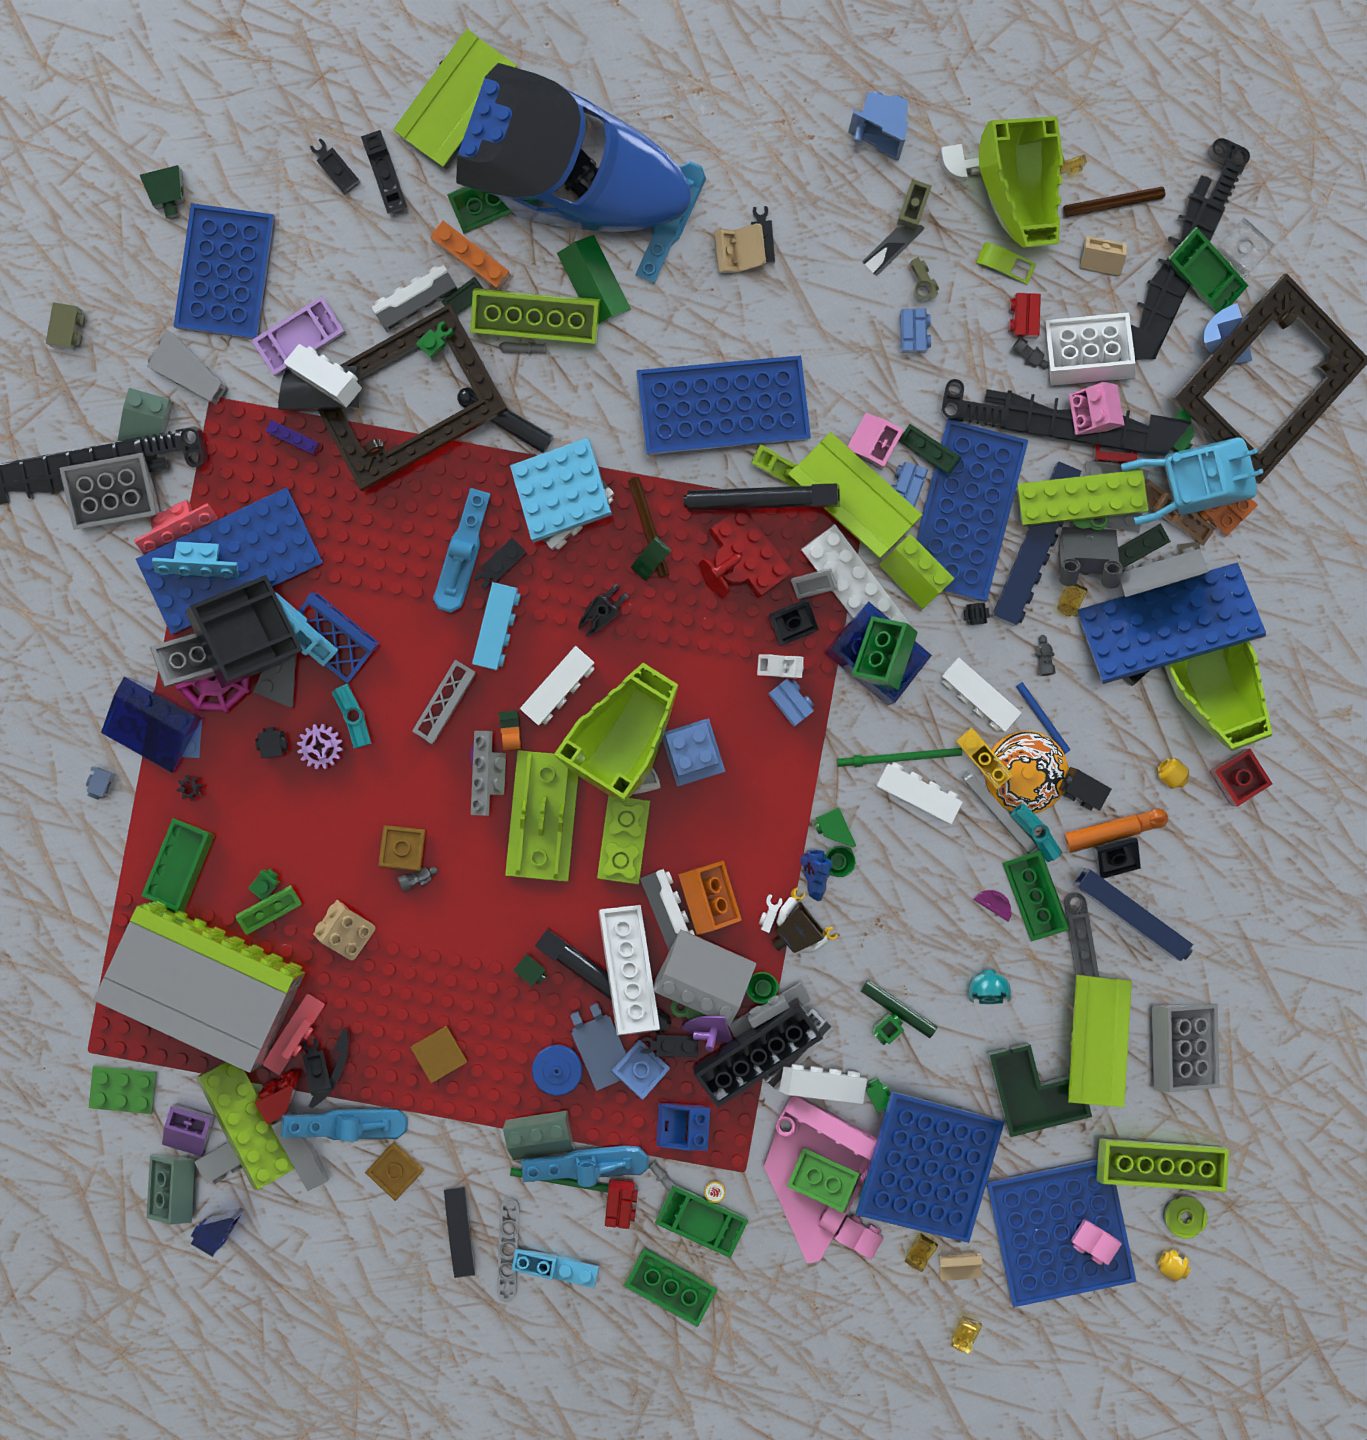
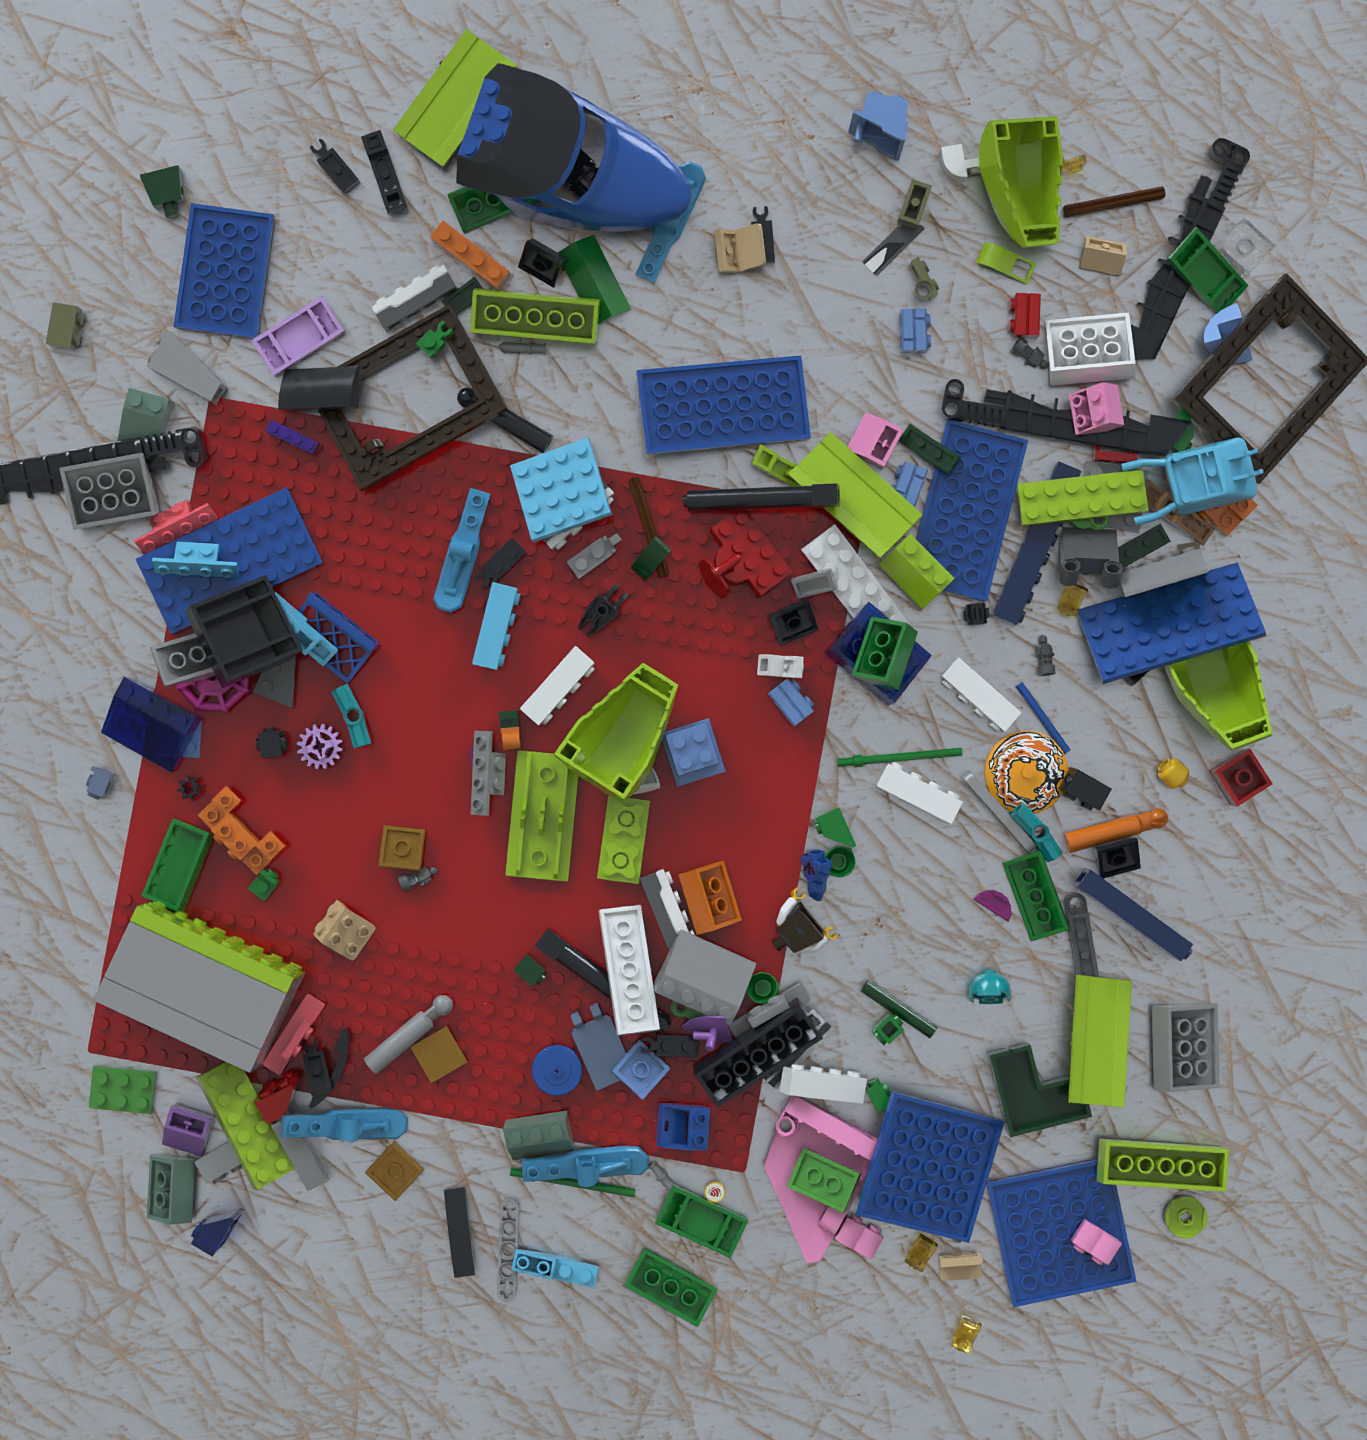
bright green plate [236,885,302,935] -> none
white brick [284,344,362,407] -> none
light grey fence [412,660,477,744] -> none
red brick [604,1179,638,1229] -> none
white plate [759,894,782,933] -> none
yellow slope [956,727,1013,789] -> none
yellow head [1158,1250,1191,1282] -> none
none -> orange bracket [198,786,286,875]
none -> light grey piece [364,995,453,1074]
none -> black slope [518,239,569,288]
none -> light grey hinge [567,533,622,579]

